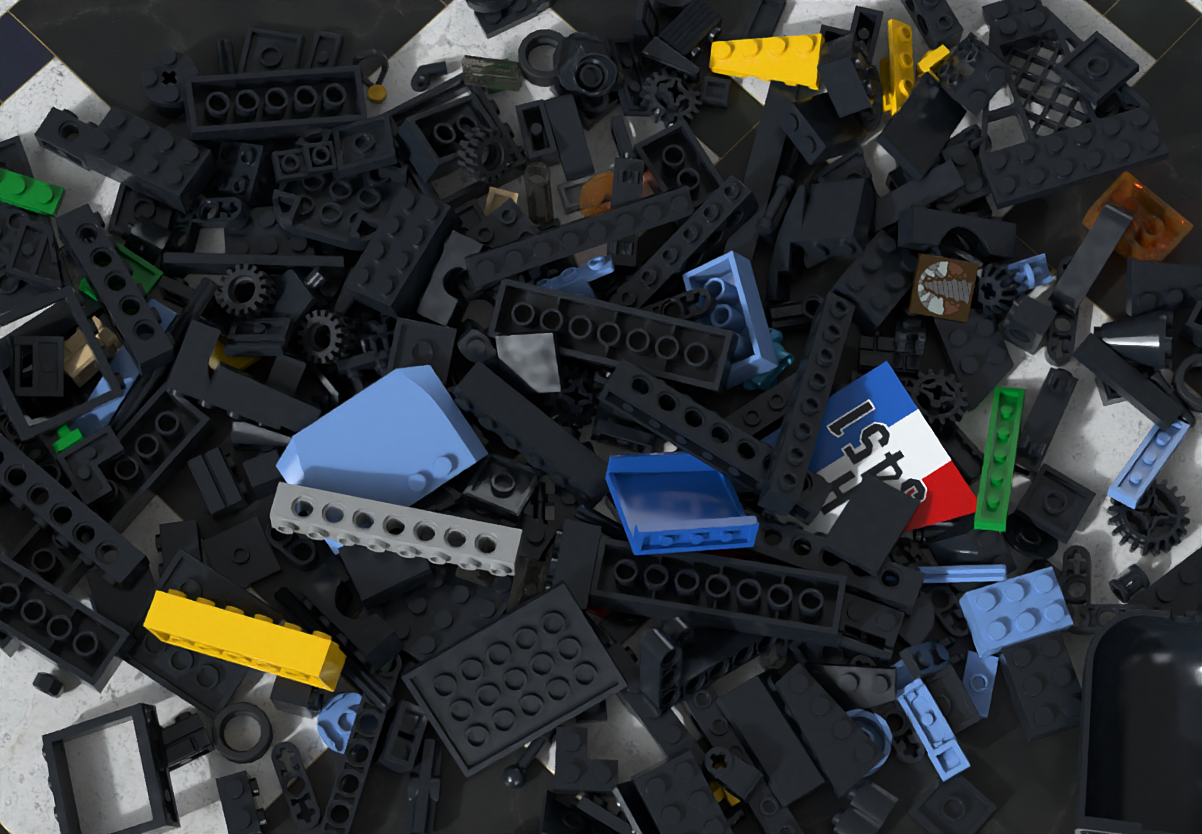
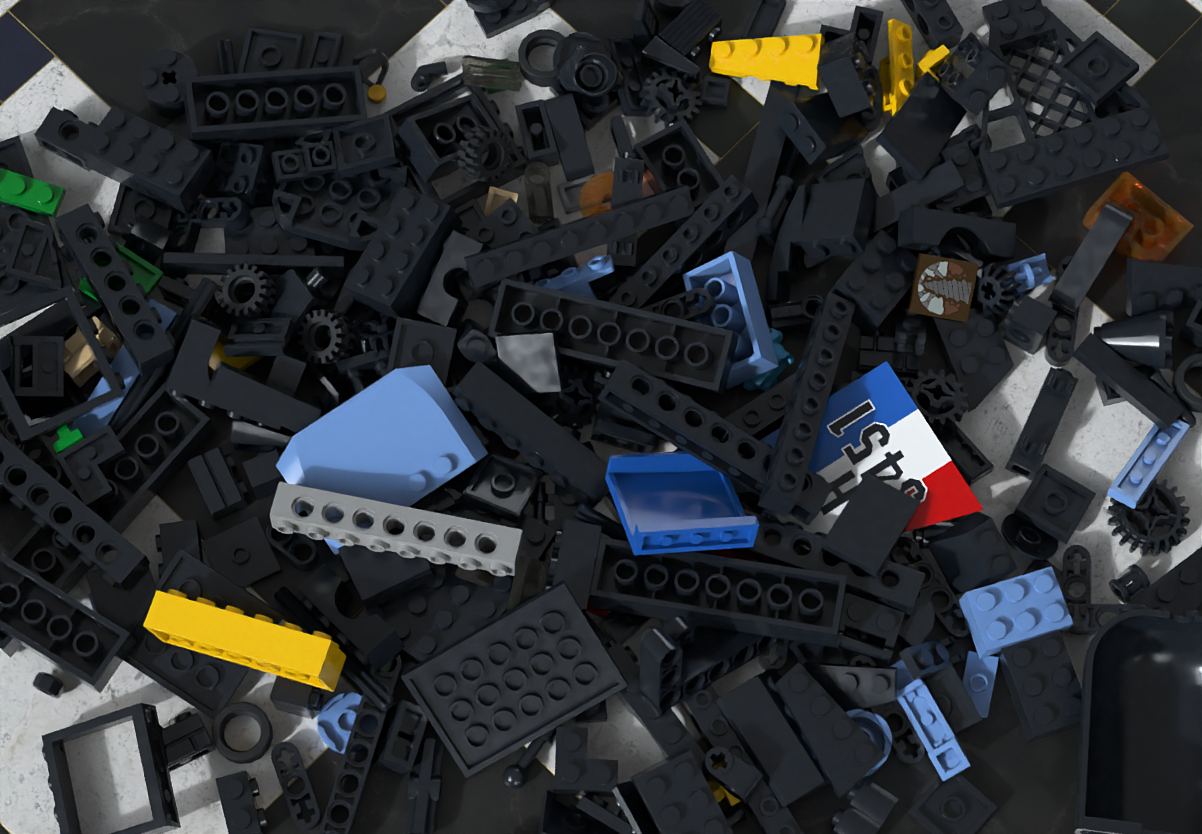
medium blue axle [885,564,1007,584] -> none
green plate [974,387,1025,532] -> none

